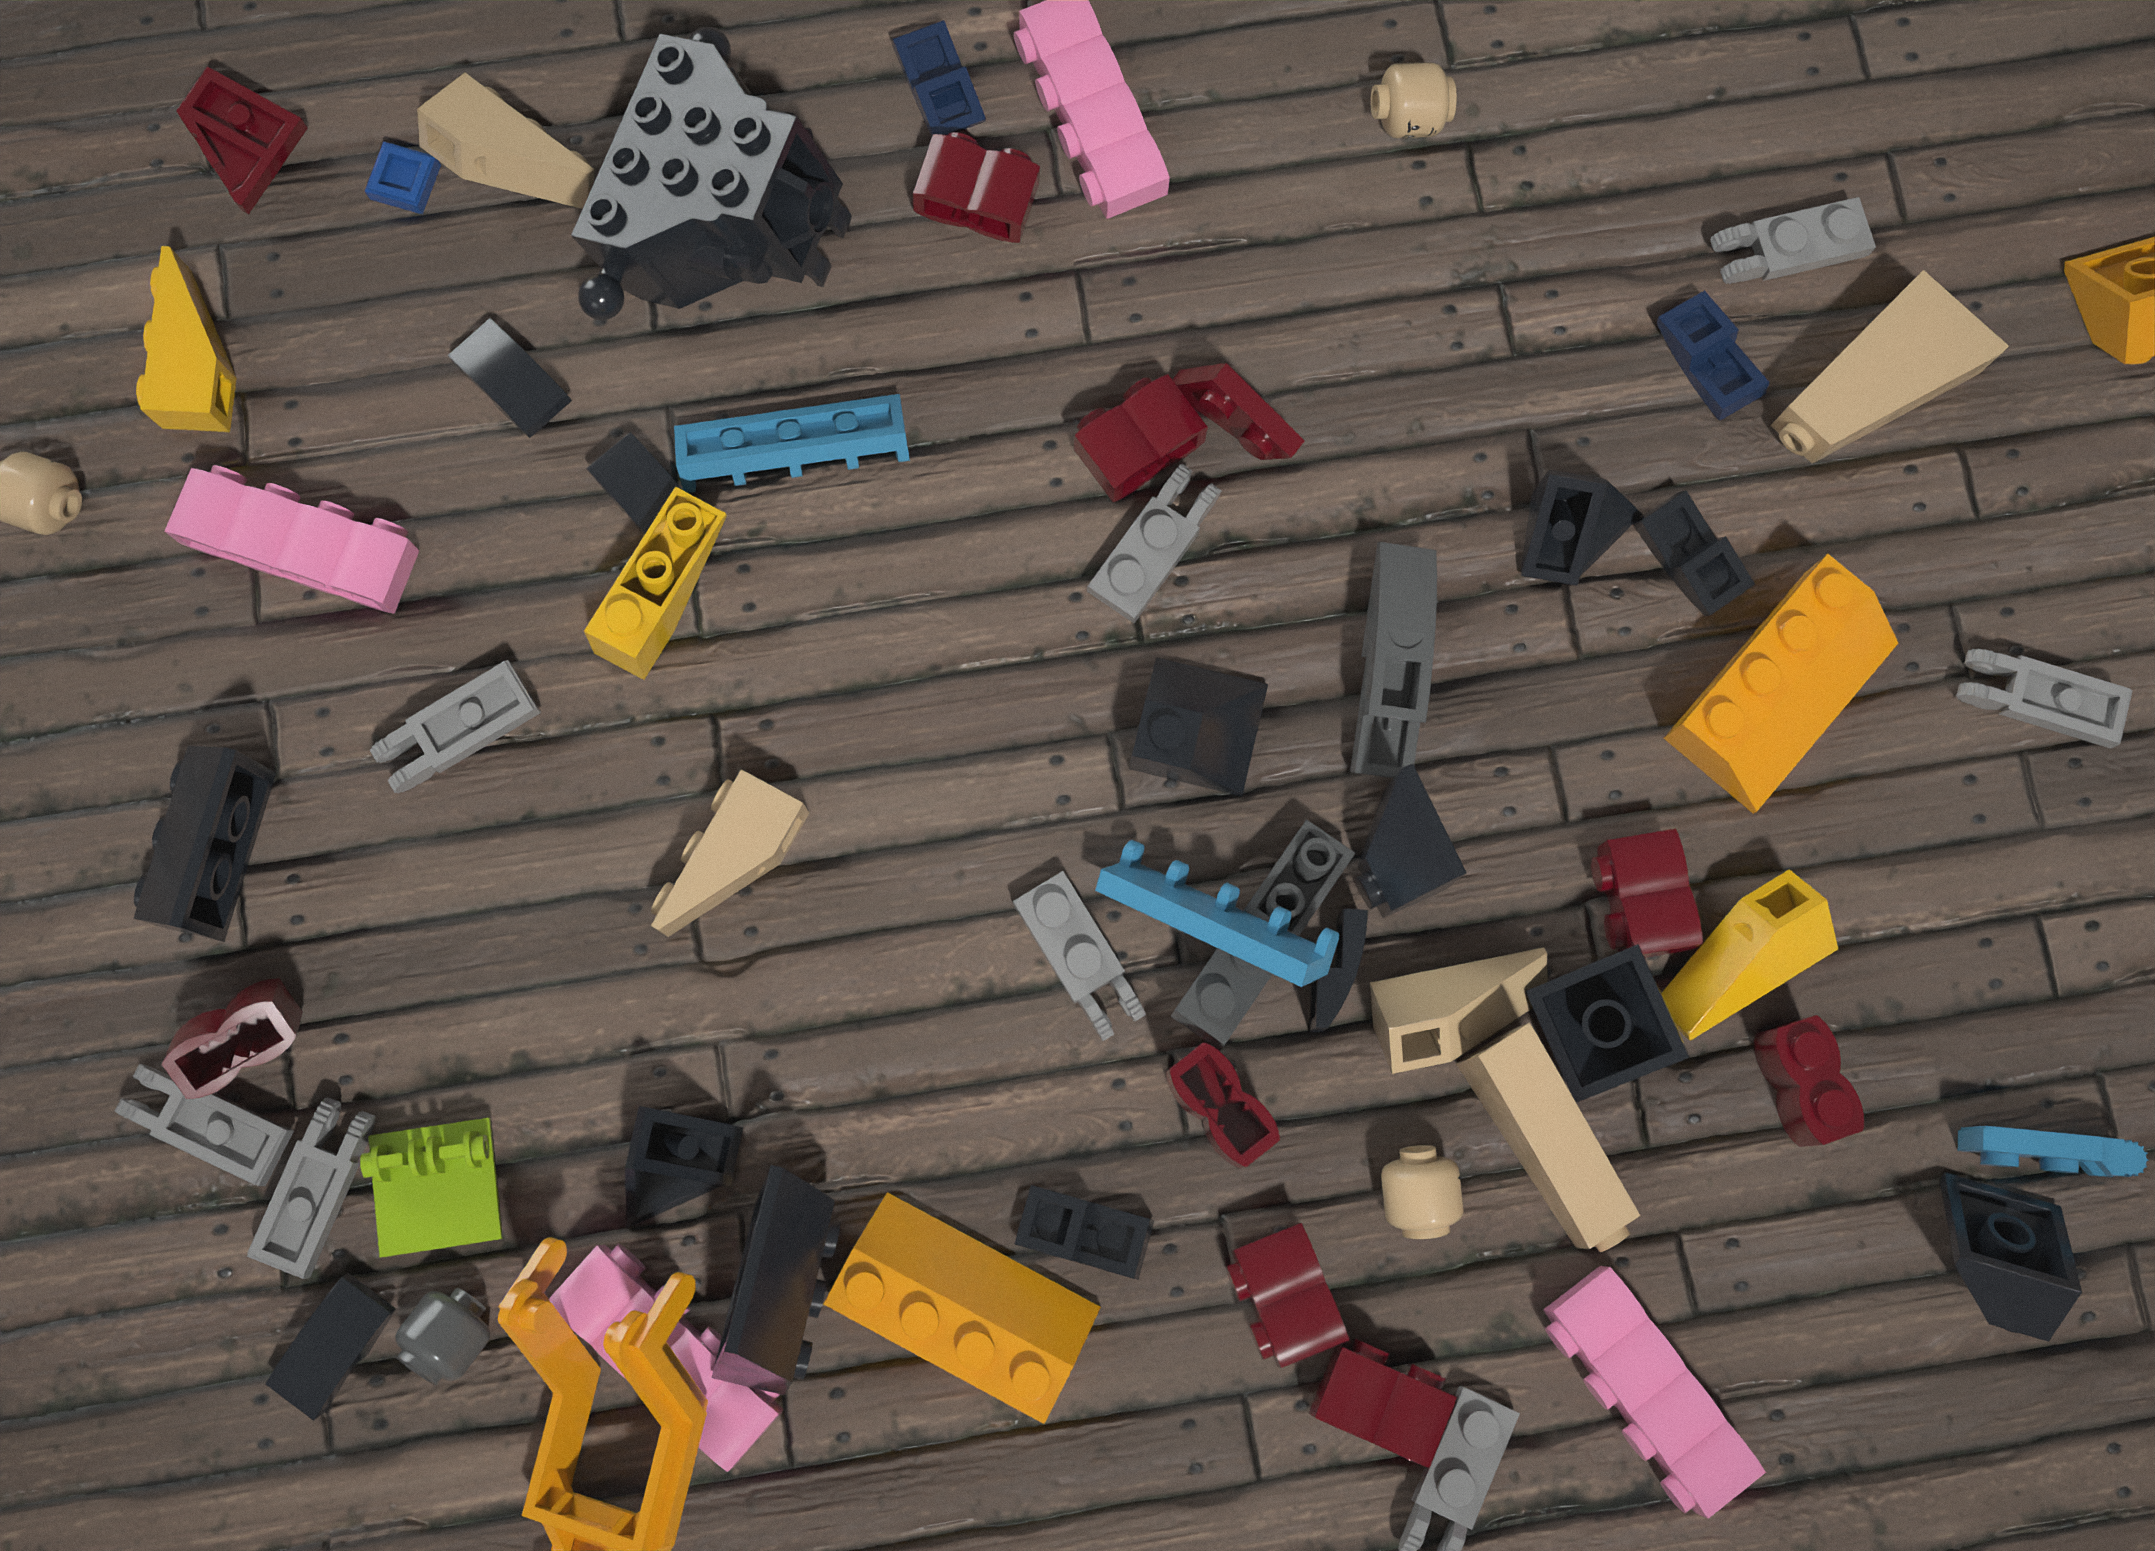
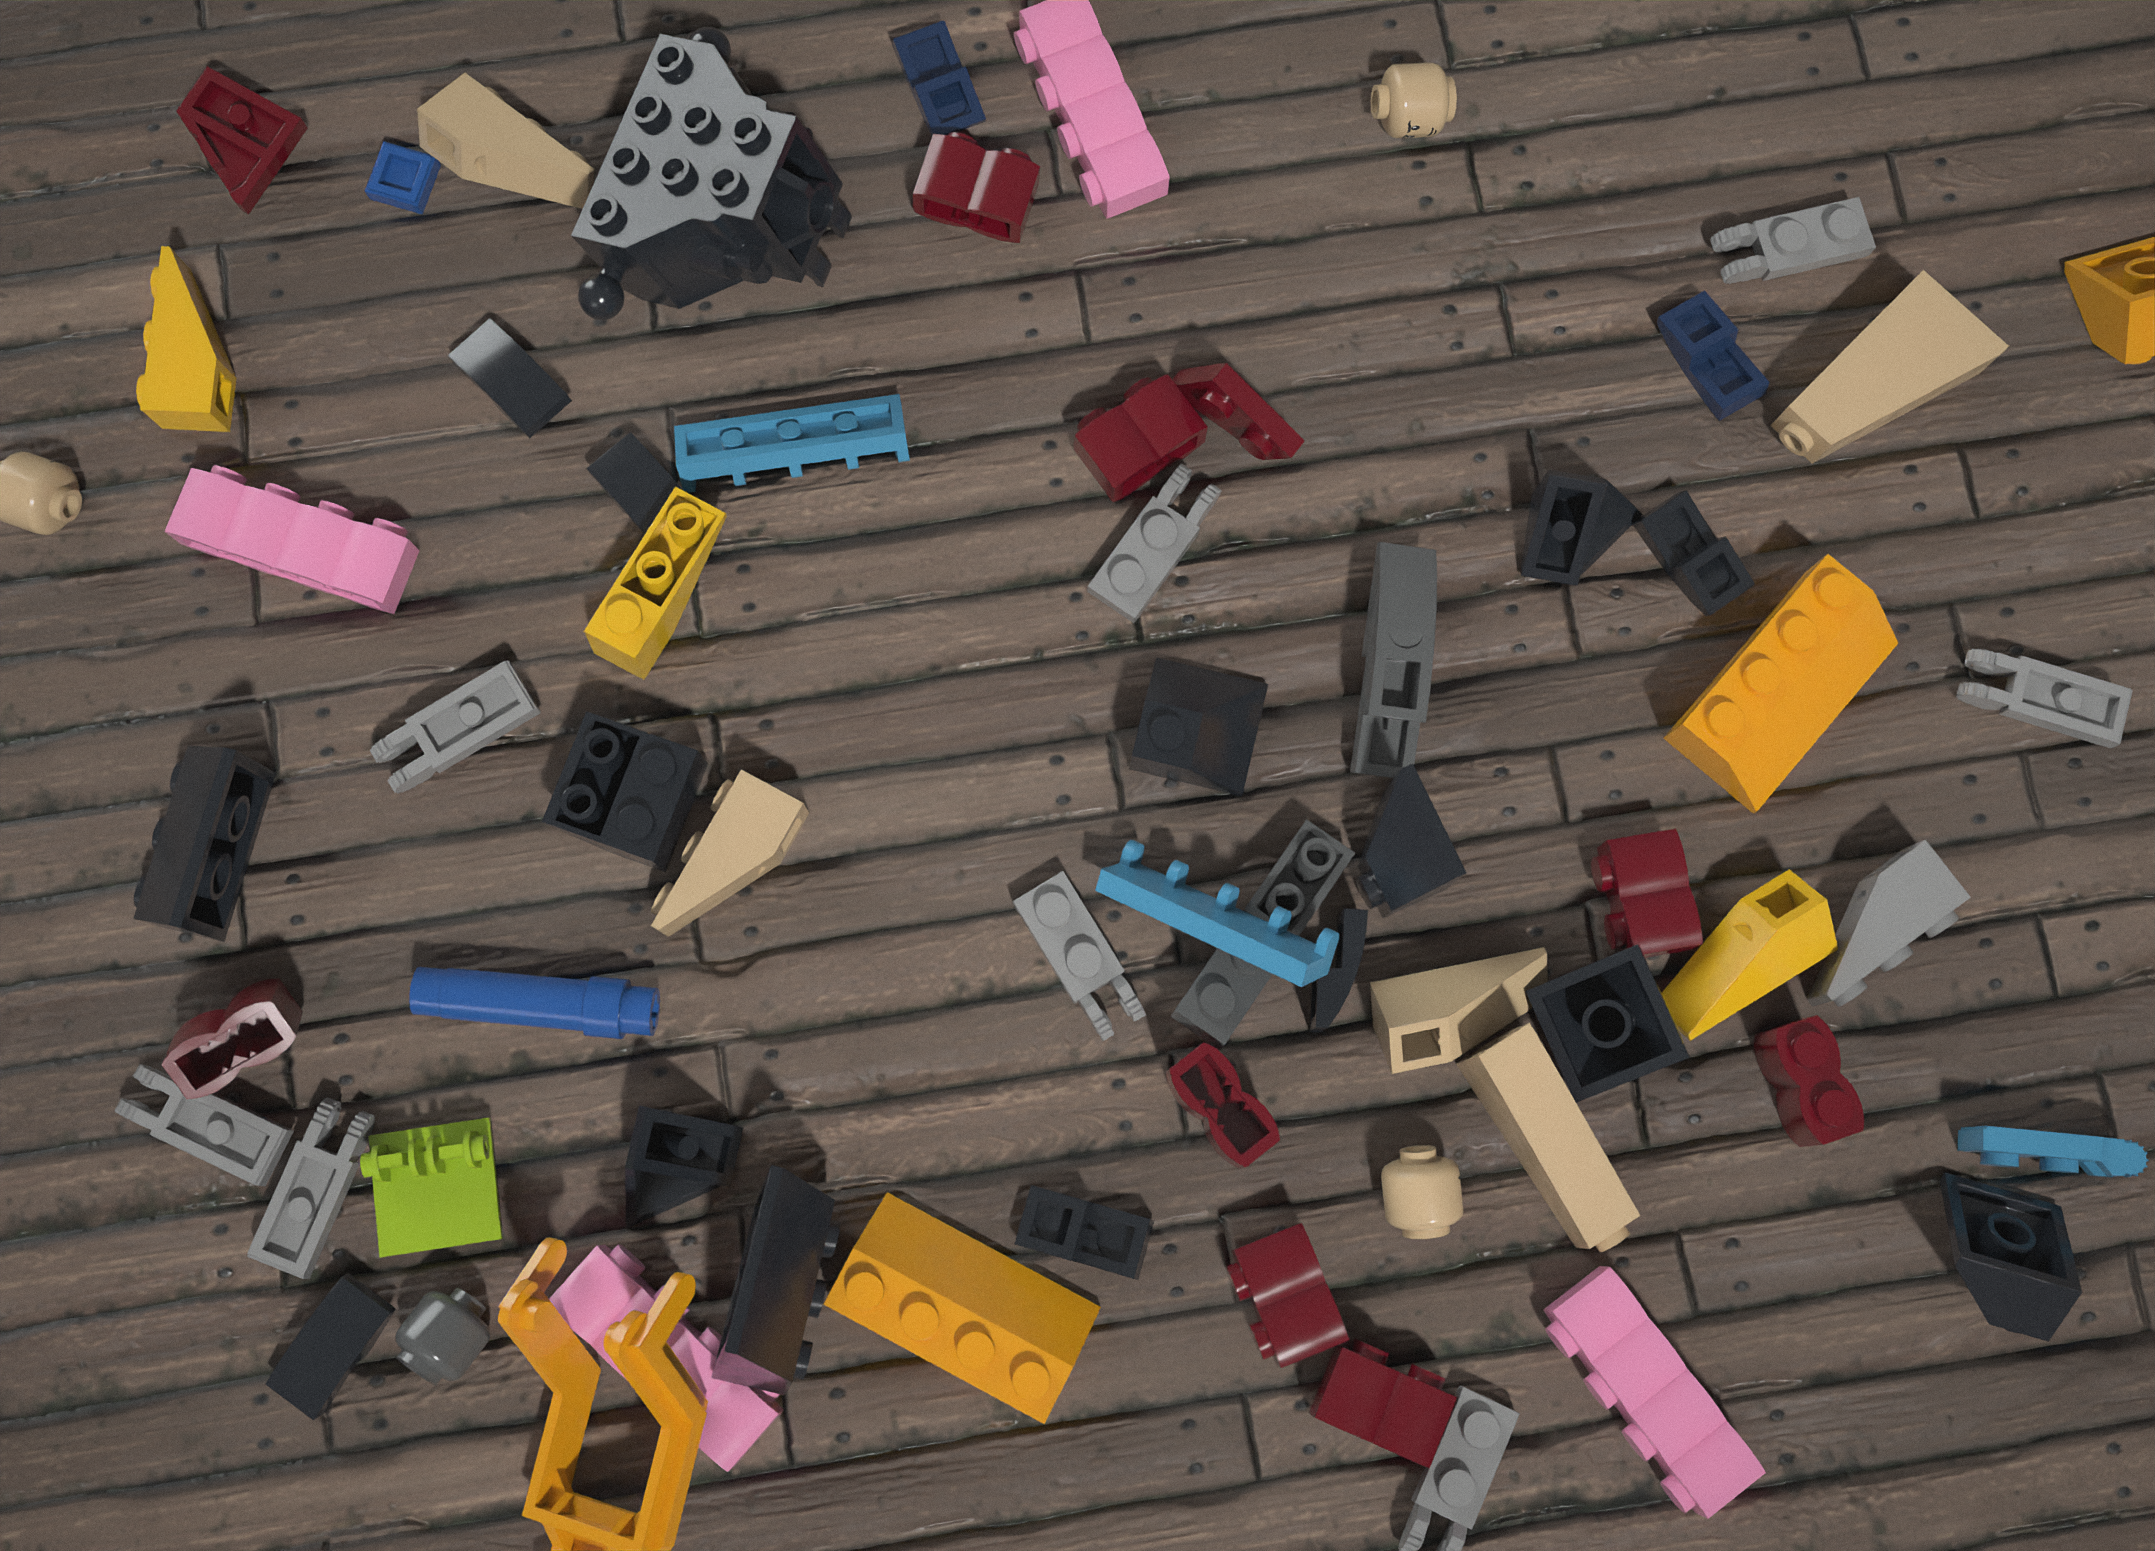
none -> blue piece [409,967,660,1039]
none -> black slope [542,711,708,872]
none -> light grey slope [1807,840,1971,1007]

